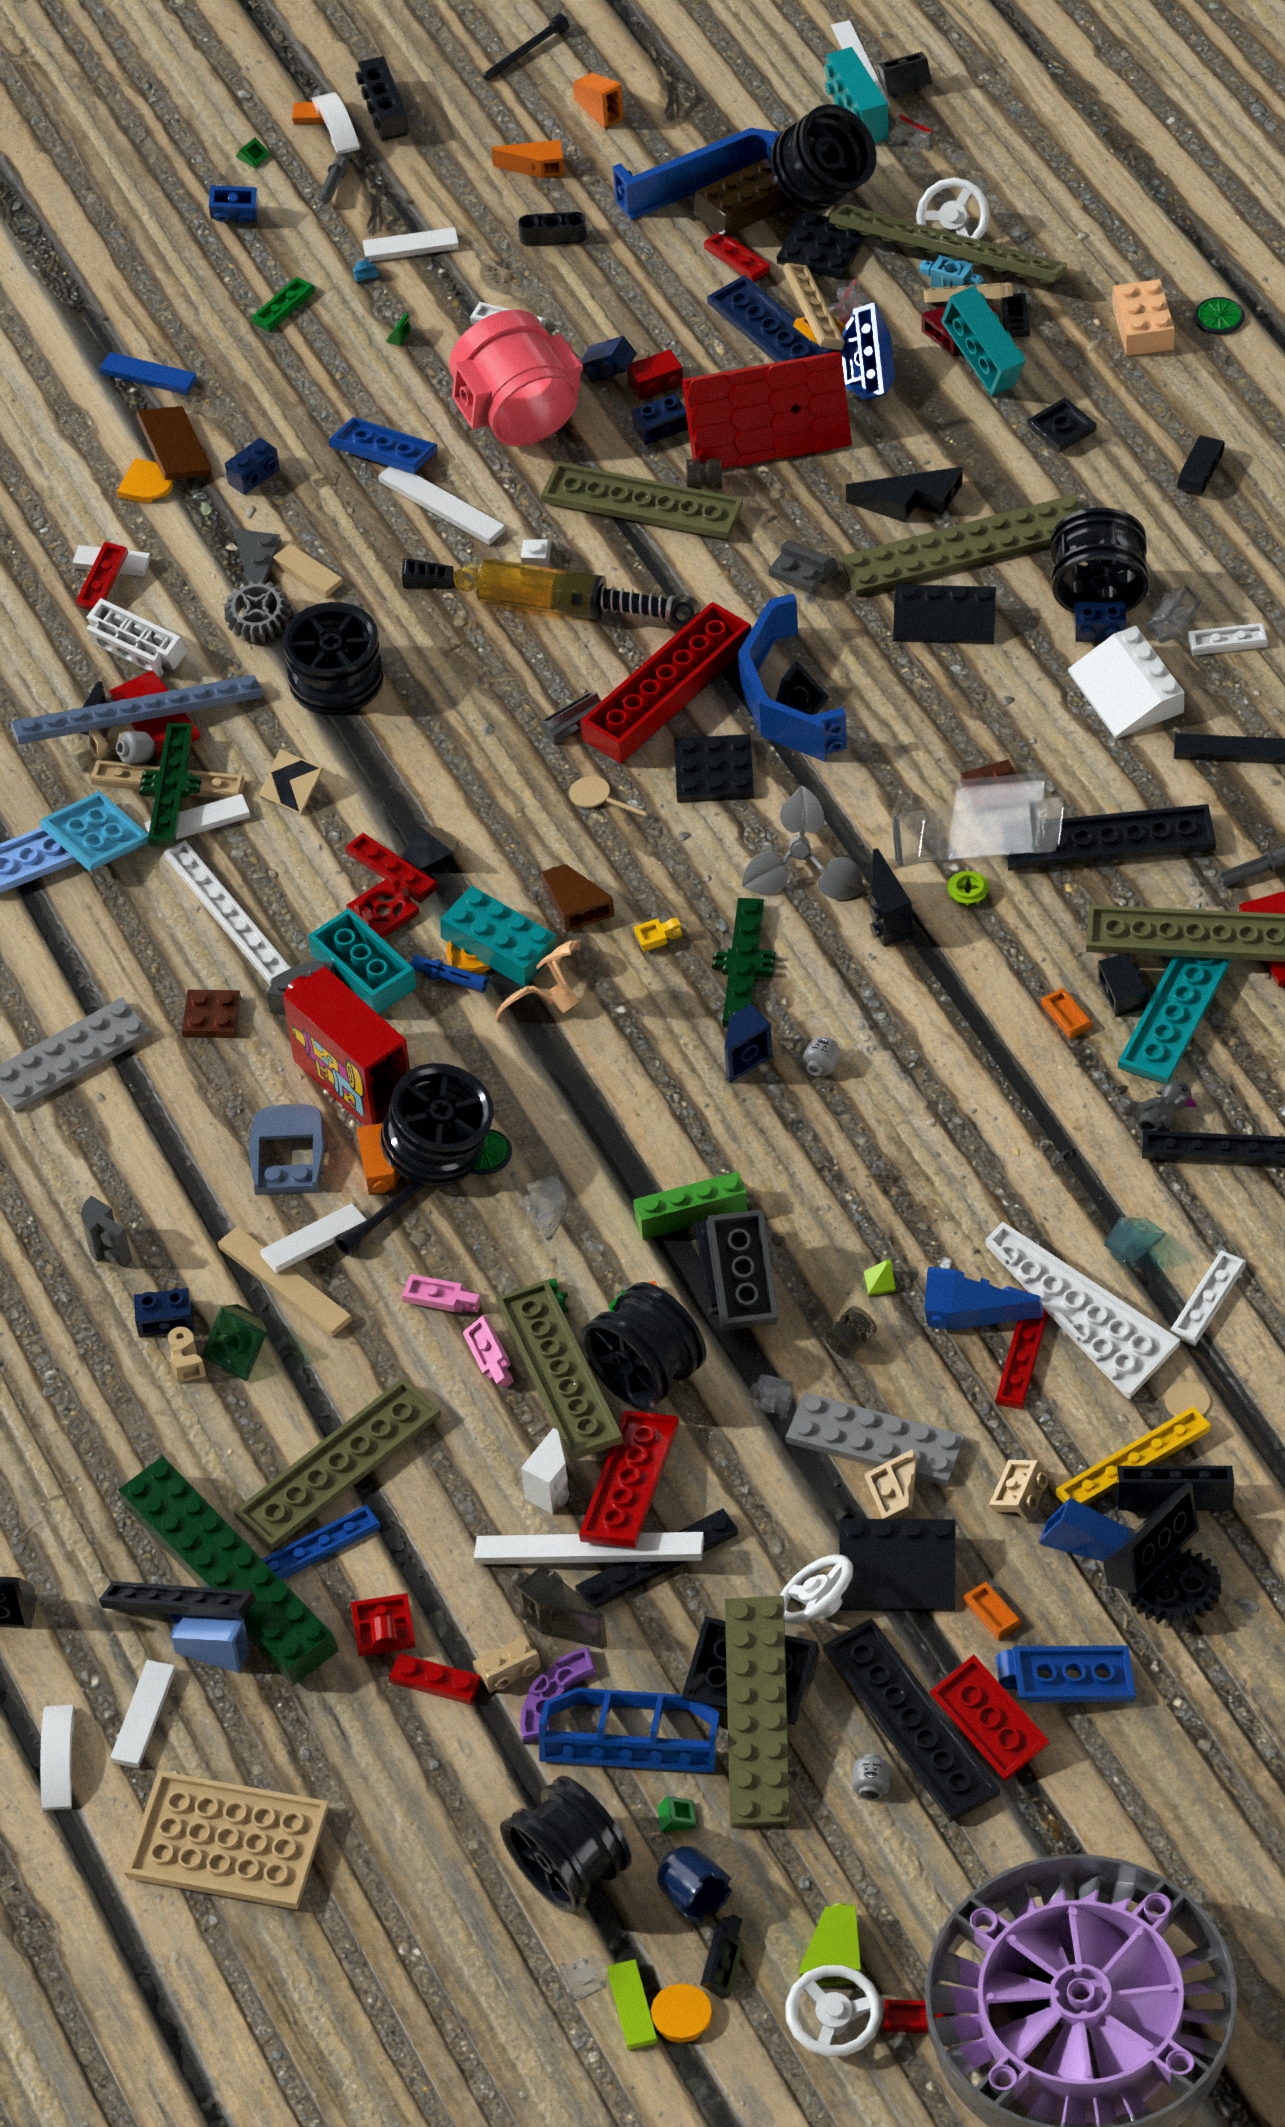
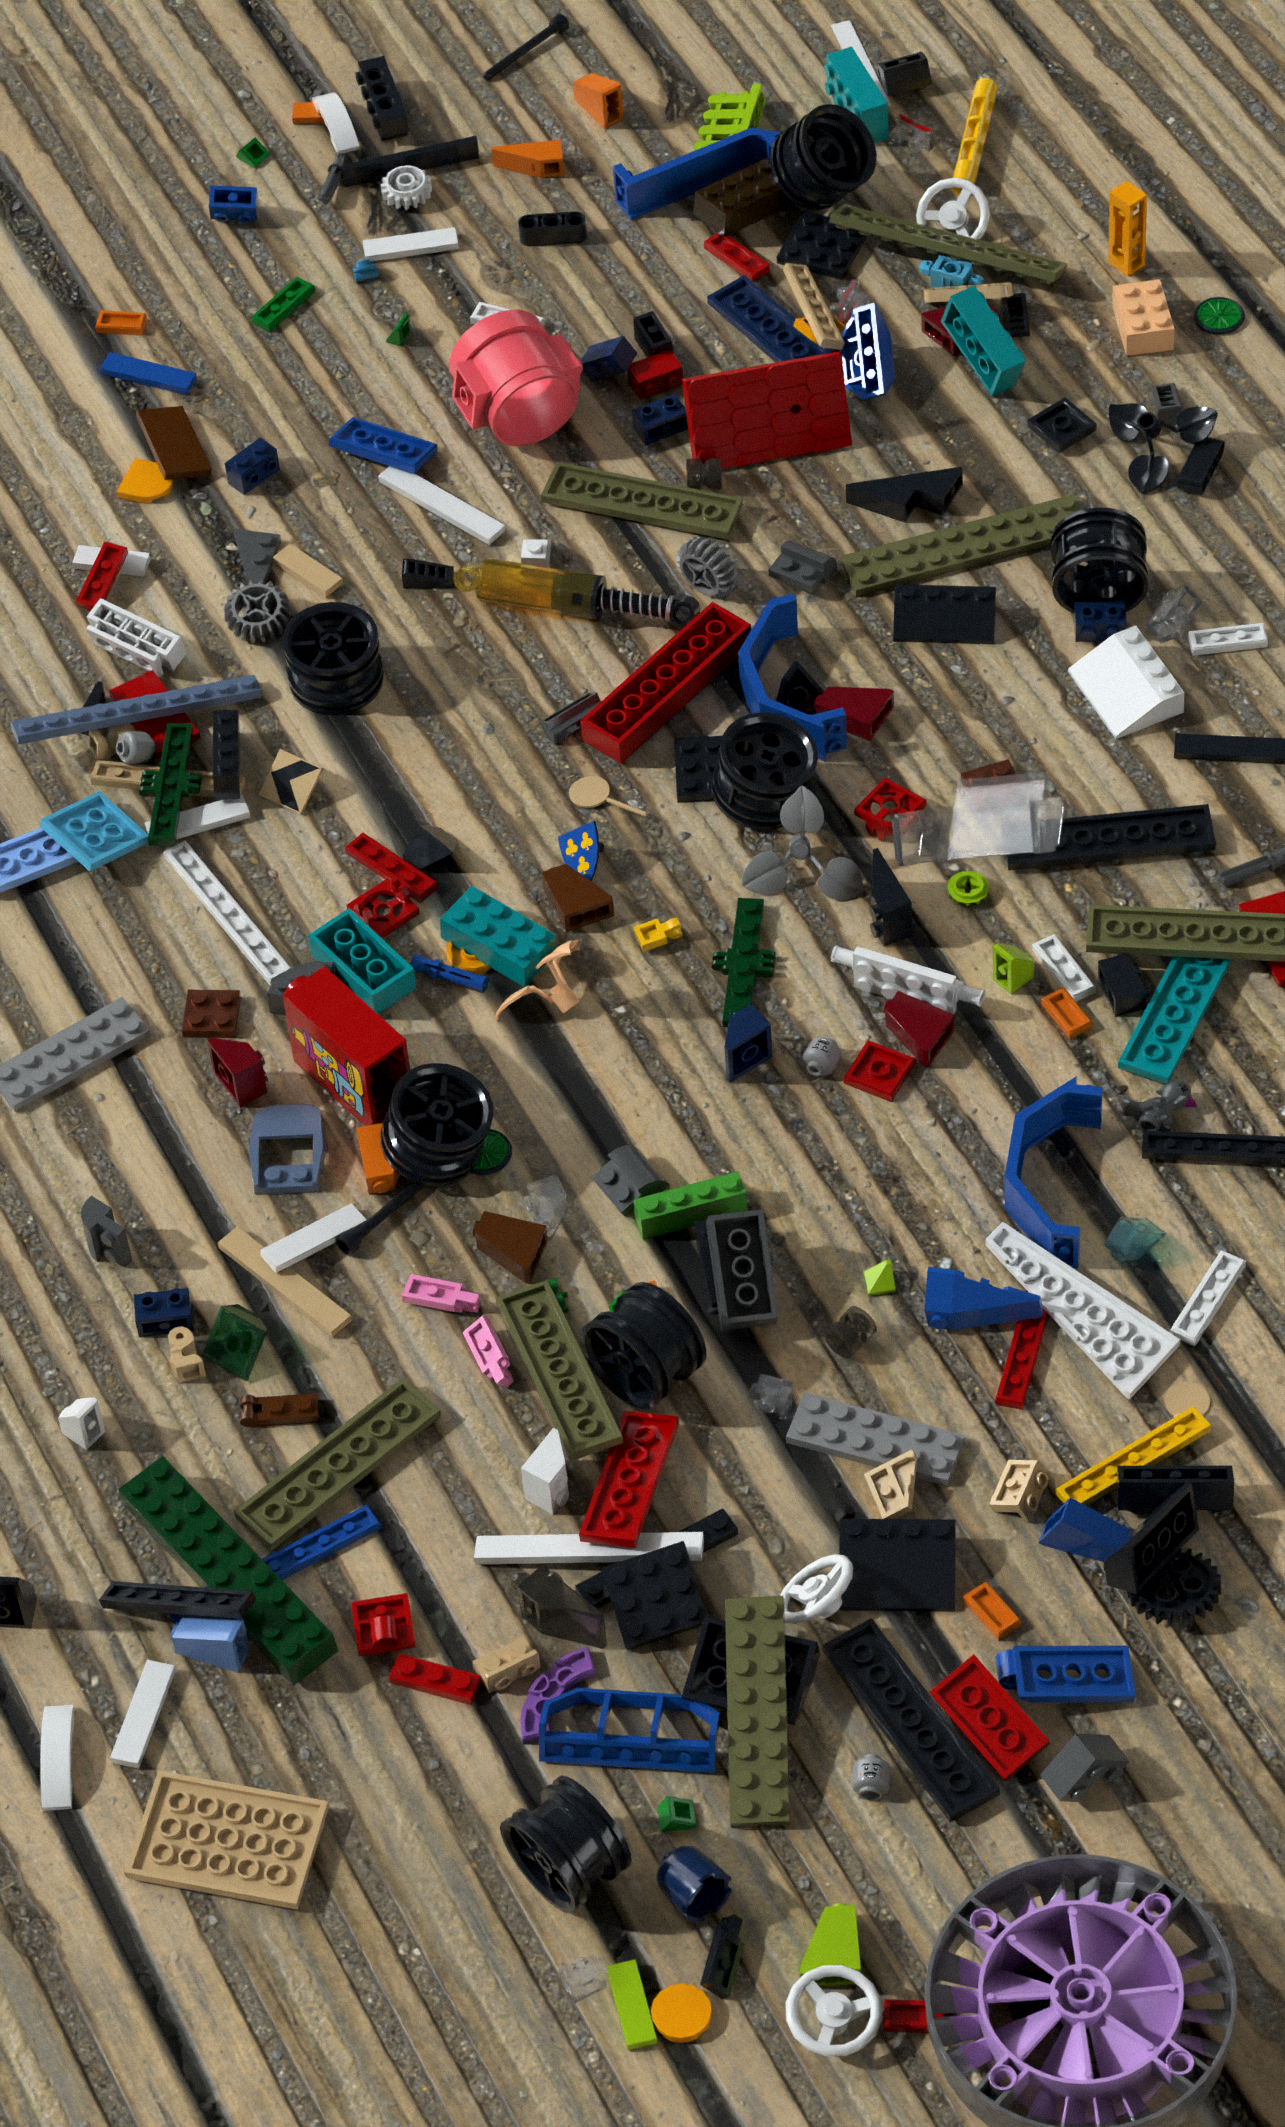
none -> white slope [58,1397,105,1450]
none -> orange tile [95,310,147,336]
none -> dark red slope [207,1038,268,1107]
none -> black brick [213,710,240,800]
none -> reddish brown plate [240,1393,319,1427]
none -> black tile [341,136,479,188]
none -> white gear [381,166,432,210]
none -> reddish brown slope [473,1211,548,1284]
none -> blue shield [558,821,604,881]
none -> dark grey brick [591,1145,669,1217]
none -> black plate [602,1541,708,1651]
none -> black brick [633,311,674,358]
none -> light grey gear [676,536,739,599]
none -> lime fence [693,84,766,151]
none -> black wheel [711,712,818,830]
none -> dark red slope [814,687,894,741]
none -> white plate [831,945,985,1014]
none -> red tile [843,1040,916,1102]
none -> red piece [854,778,927,841]
none -> dark red slope [883,991,954,1068]
none -> yellow piece [951,78,998,195]
none -> lime slope [993,944,1034,995]
none -> blue panel [1005,1076,1103,1269]
none -> white tile [1032,934,1096,1002]
none -> dark grey brick [1040,1734,1130,1802]
none -> light orange brick [1108,181,1147,276]
none -> black plant [1109,403,1218,493]
none -> dark grey slope [1151,383,1182,425]

